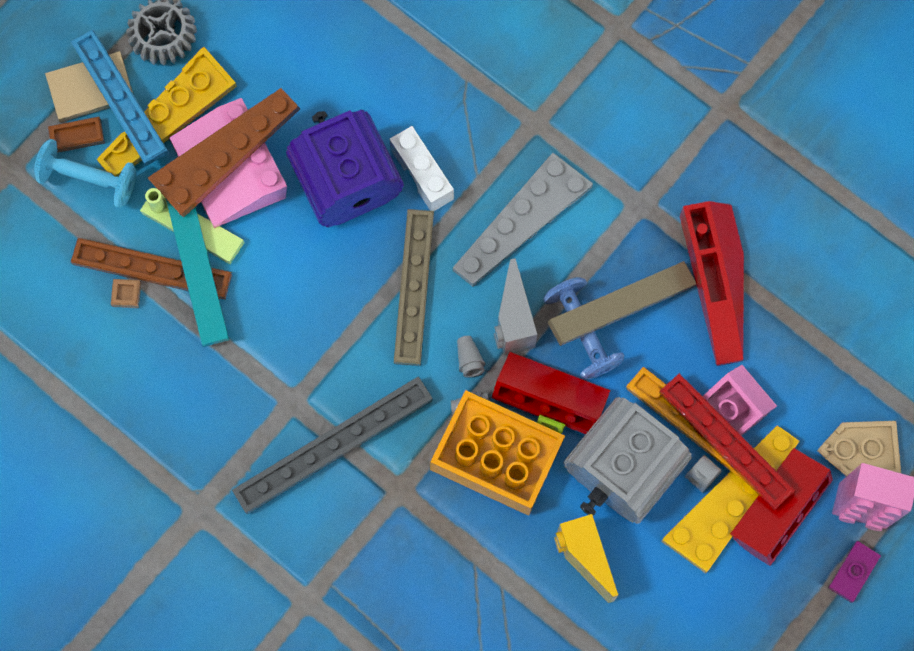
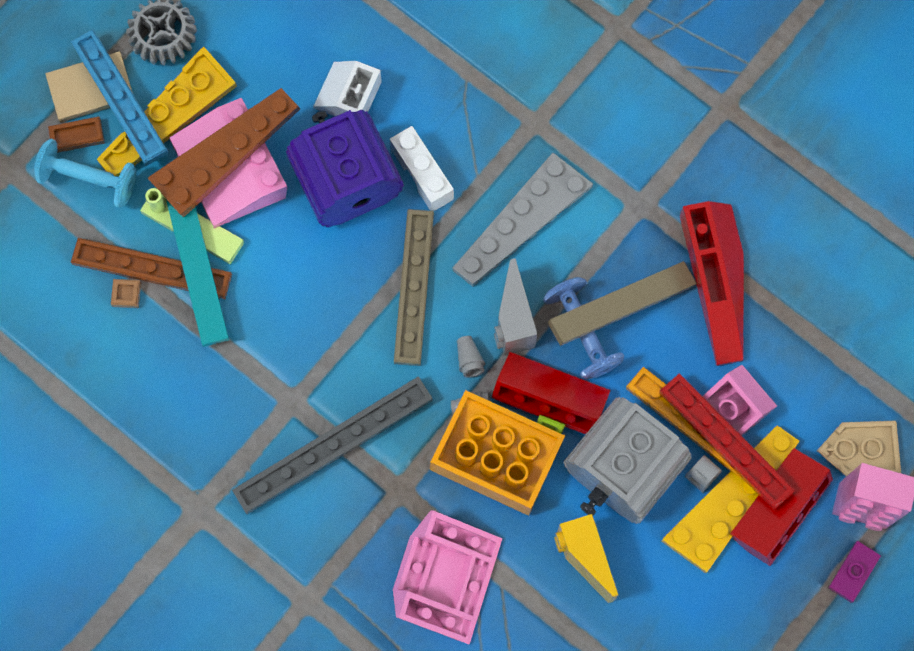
none -> white slope [313,61,381,116]
none -> bright pink slope [393,510,502,644]

